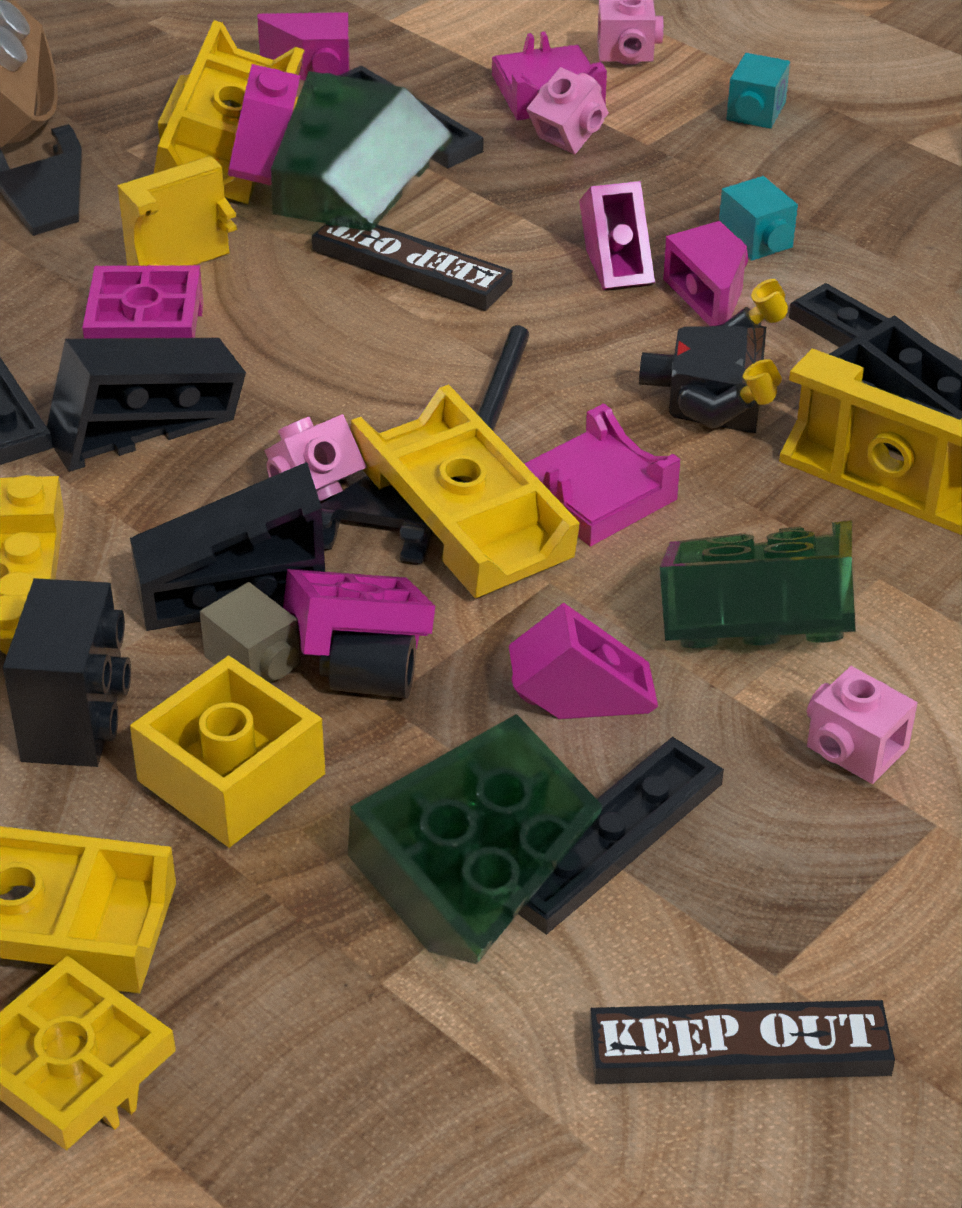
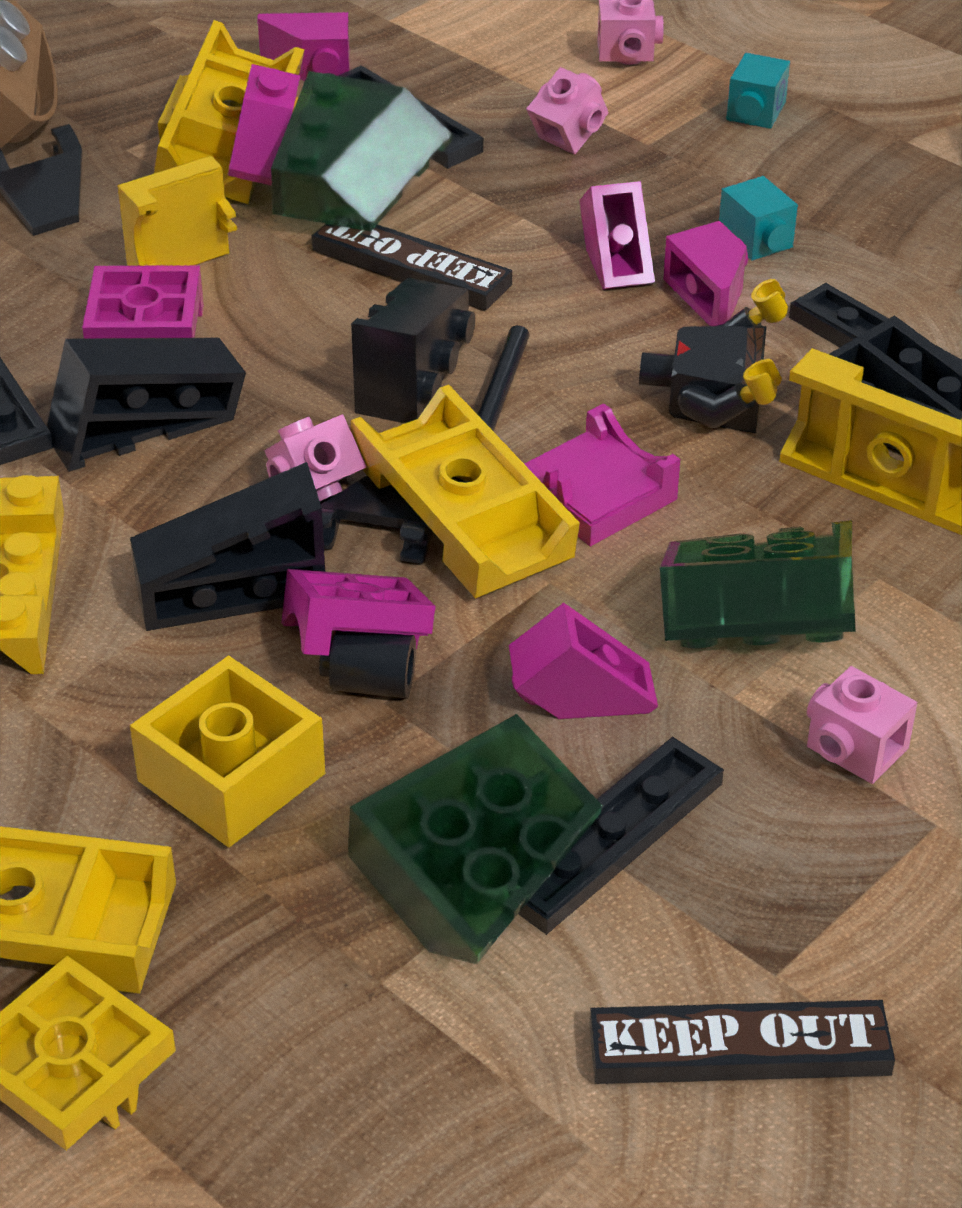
black brick [3,578,131,767] -> none
dark tan brick [200,582,301,683] -> none
dark pink piece [492,31,607,120] -> none
none -> black wedge [351,278,476,423]

